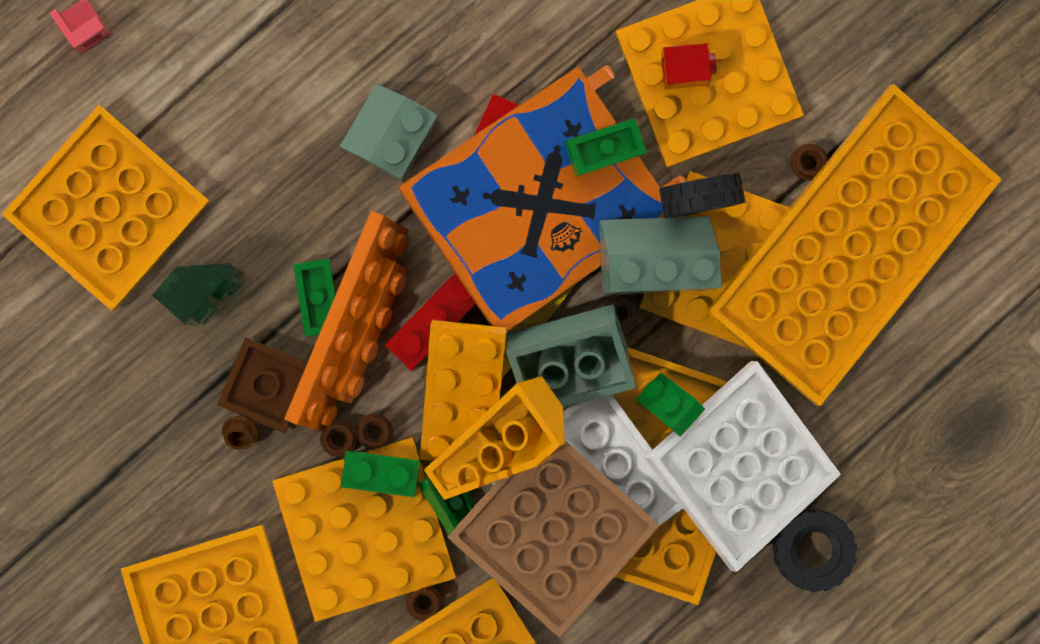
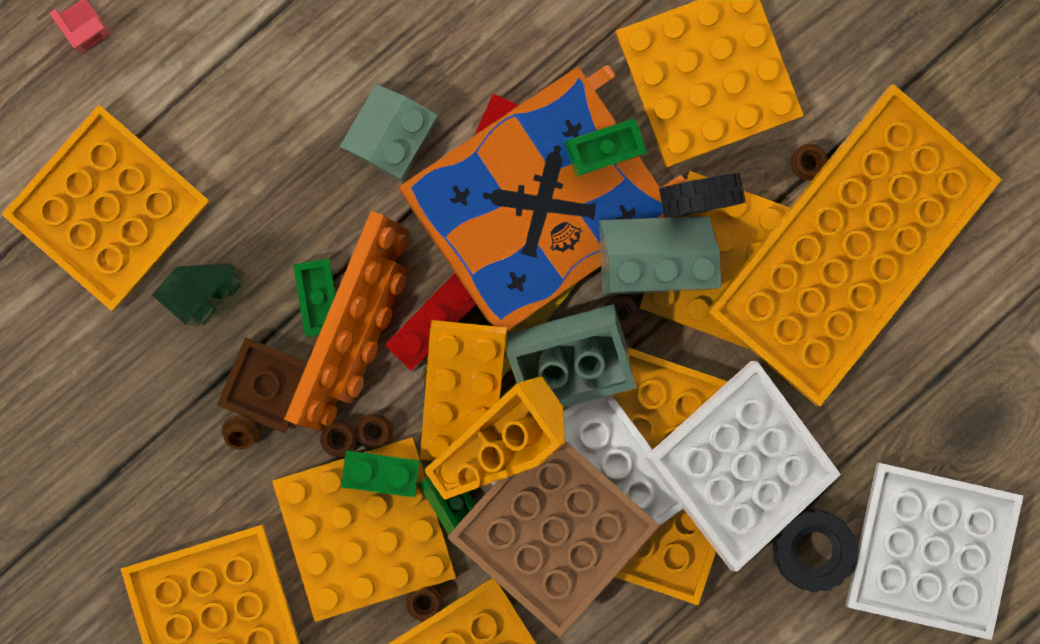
green plate [636,372,705,437] -> none
red brick [661,43,717,90] -> none
none -> white plate [845,463,1023,640]

